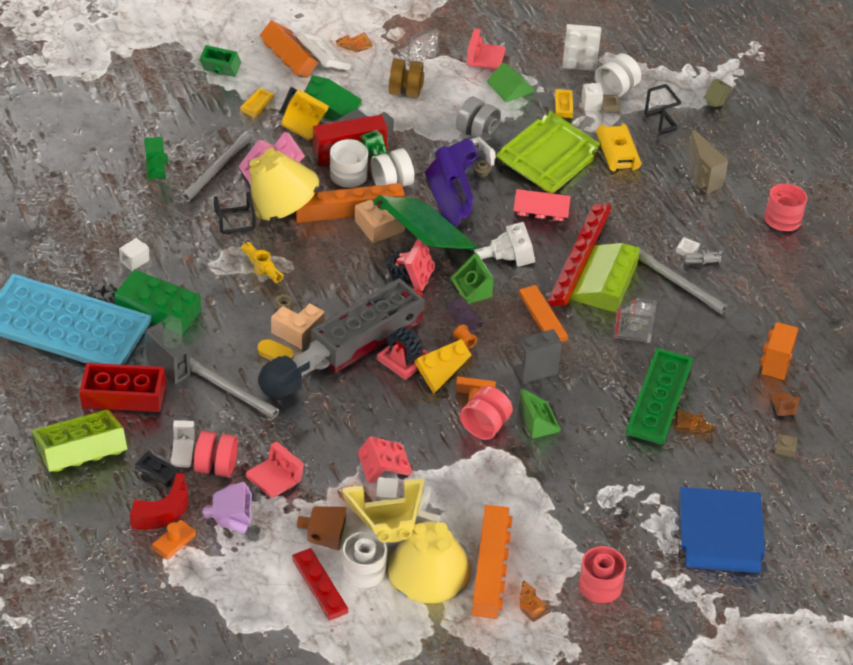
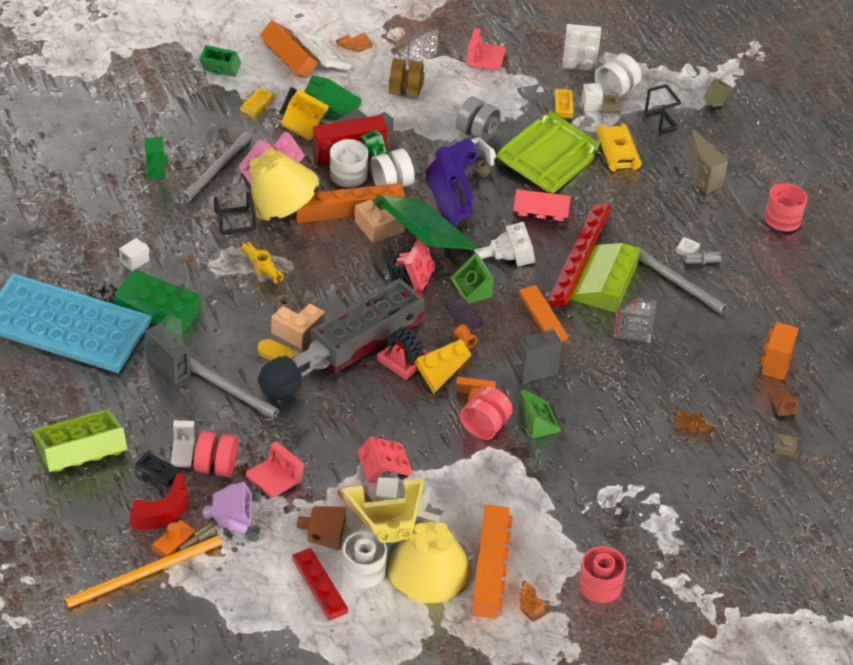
red brick [79,363,167,412] -> none
bright green slope [487,62,535,103] -> none
green plate [625,348,694,445] -> none
blue piece [679,487,765,573] -> none
none -> light orange piece [64,535,222,609]
none -> dark tan axle [179,522,217,551]

